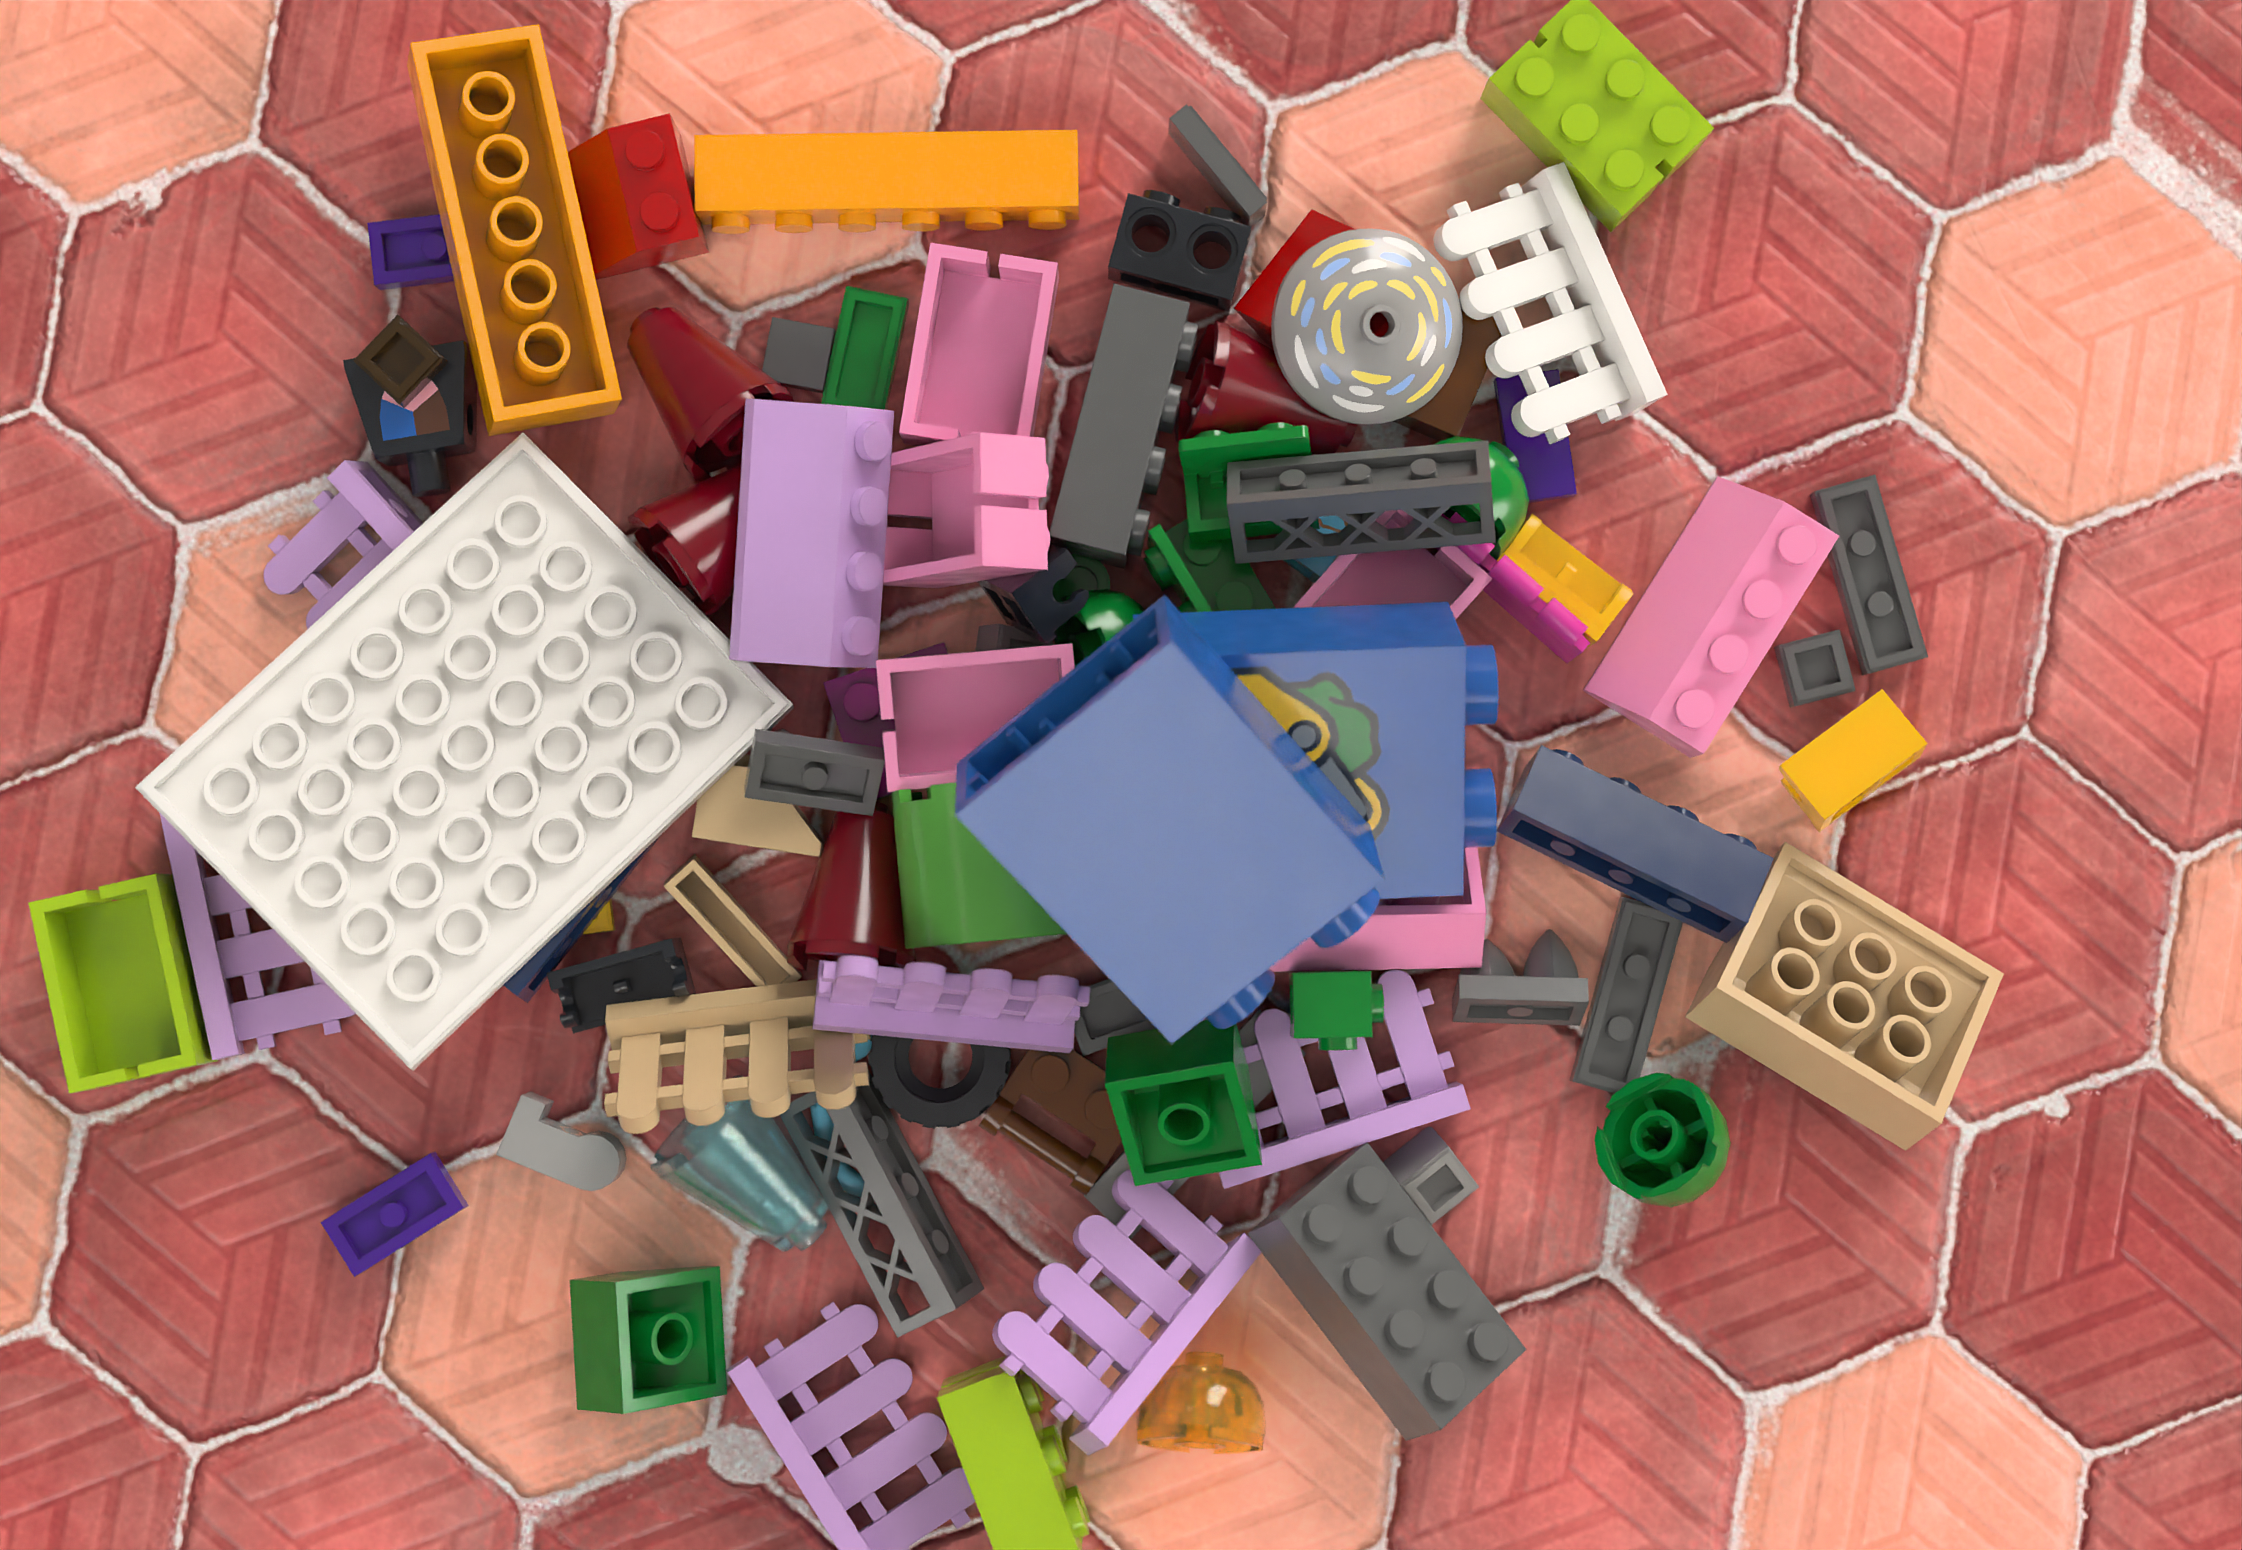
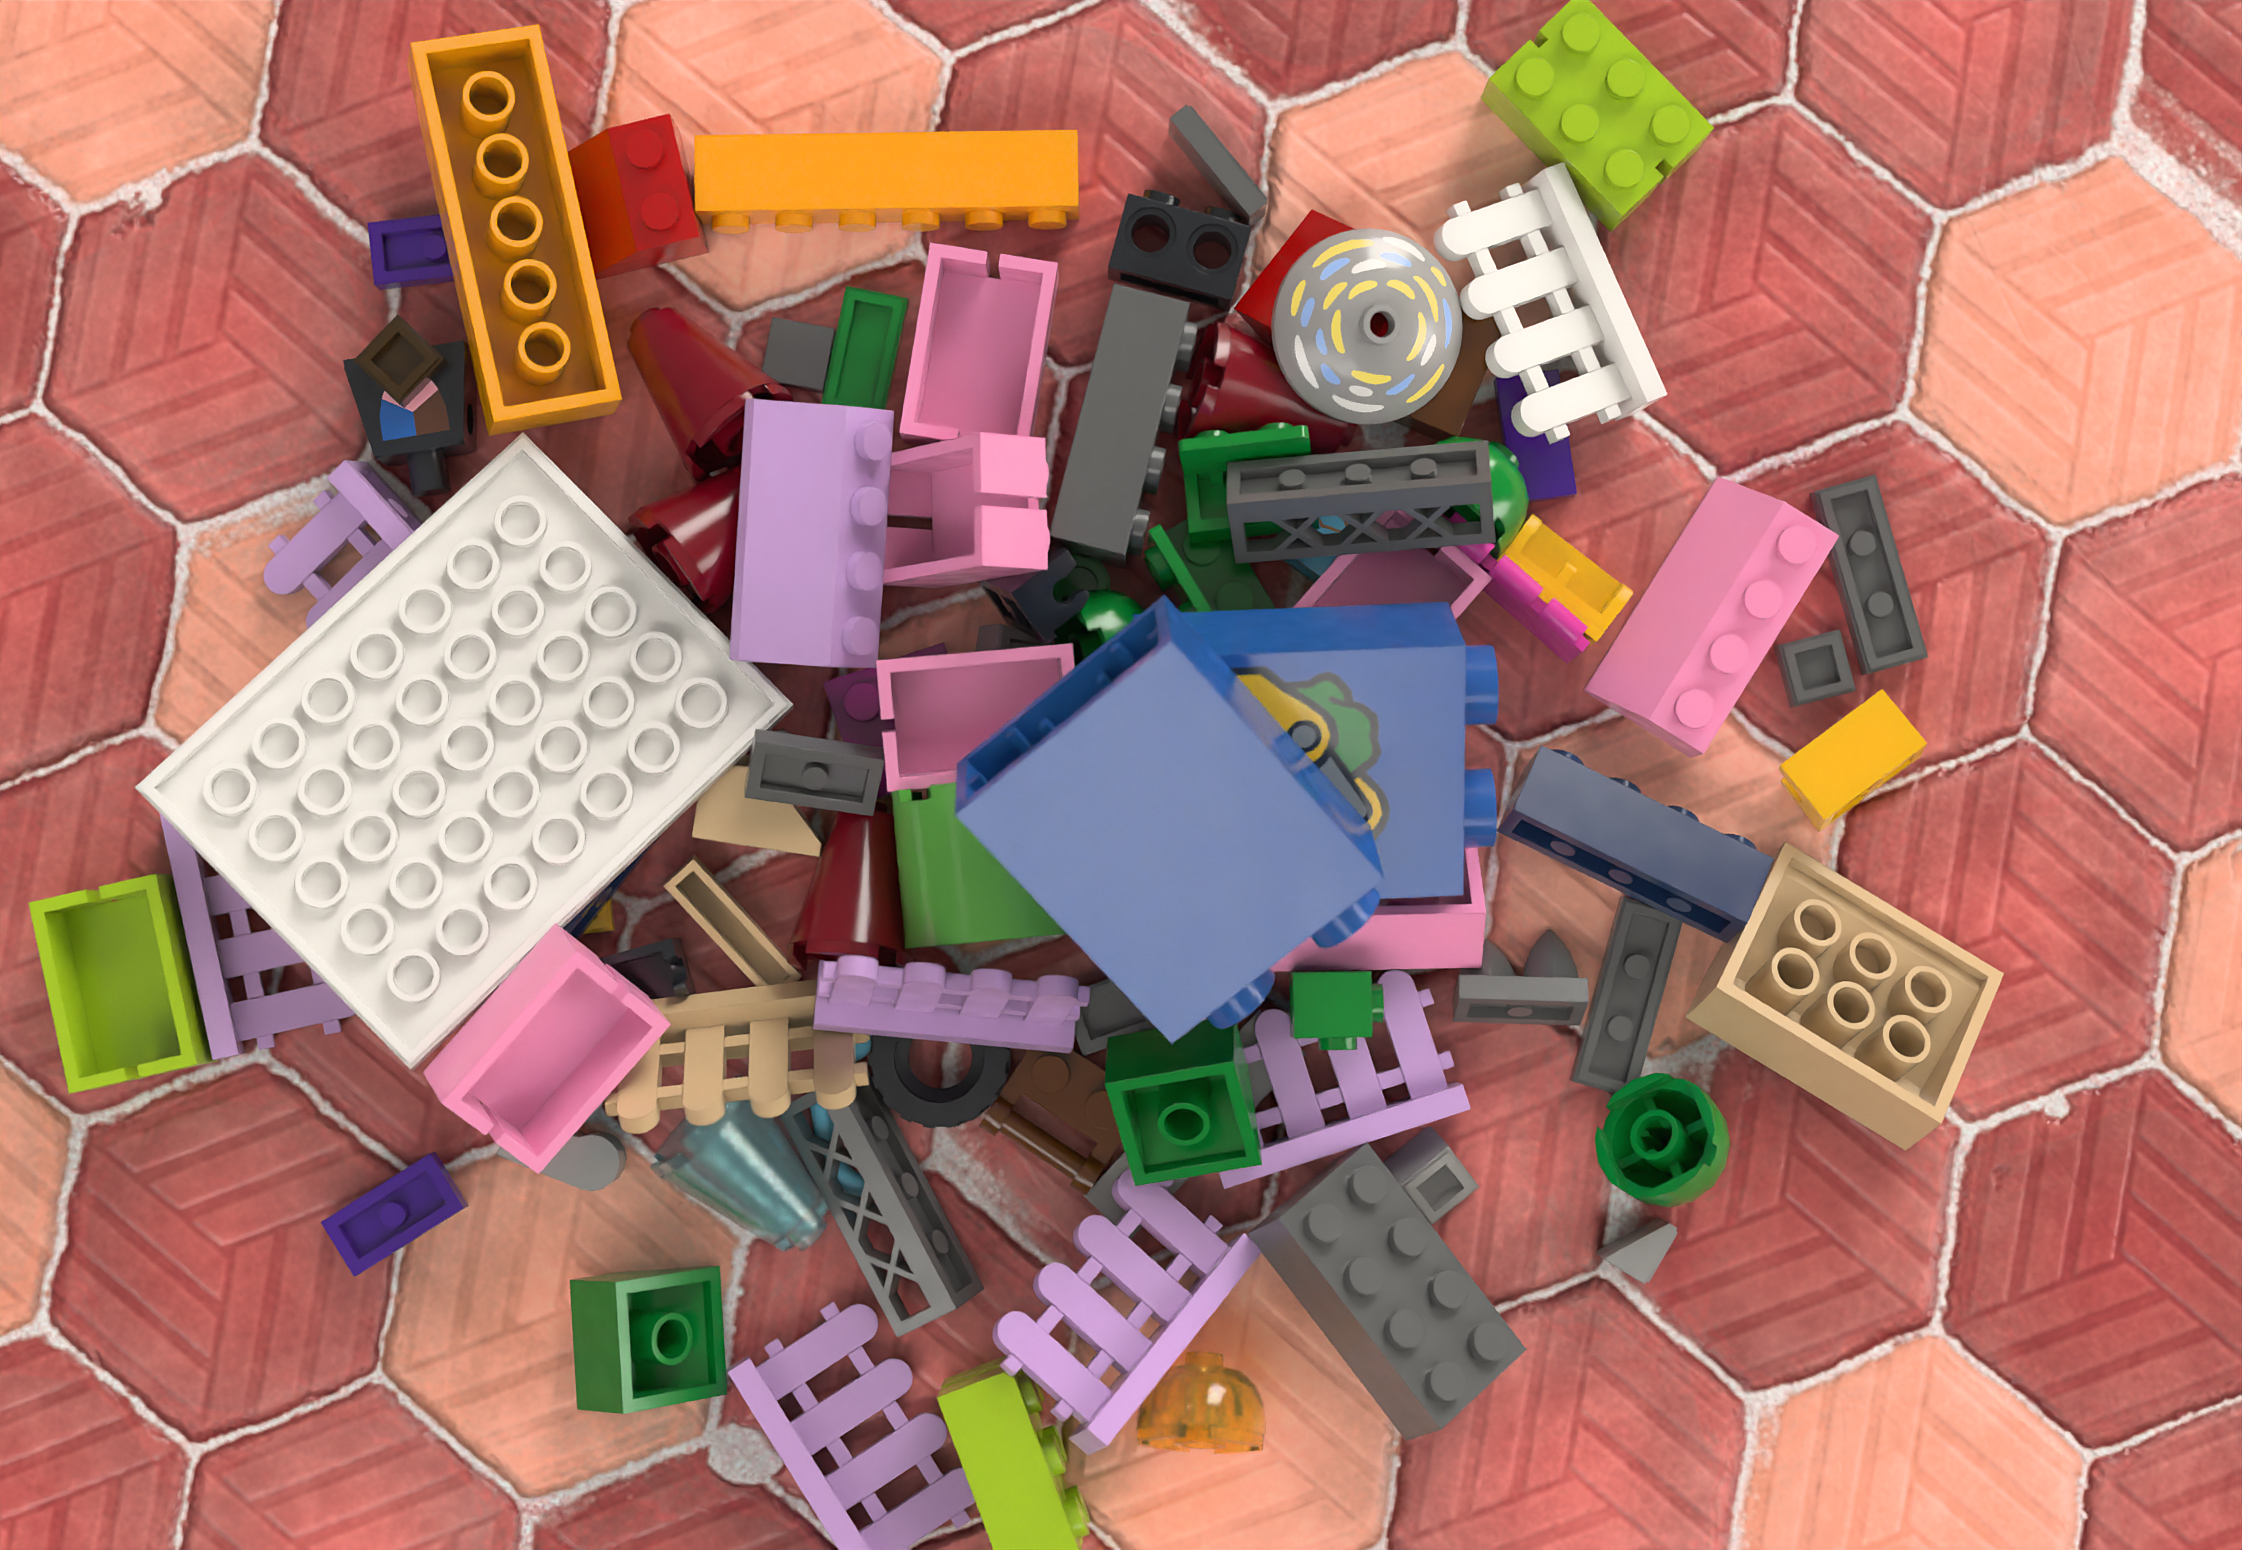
none -> bright pink piece [423,923,671,1174]
none -> light grey slope [1596,1217,1678,1284]

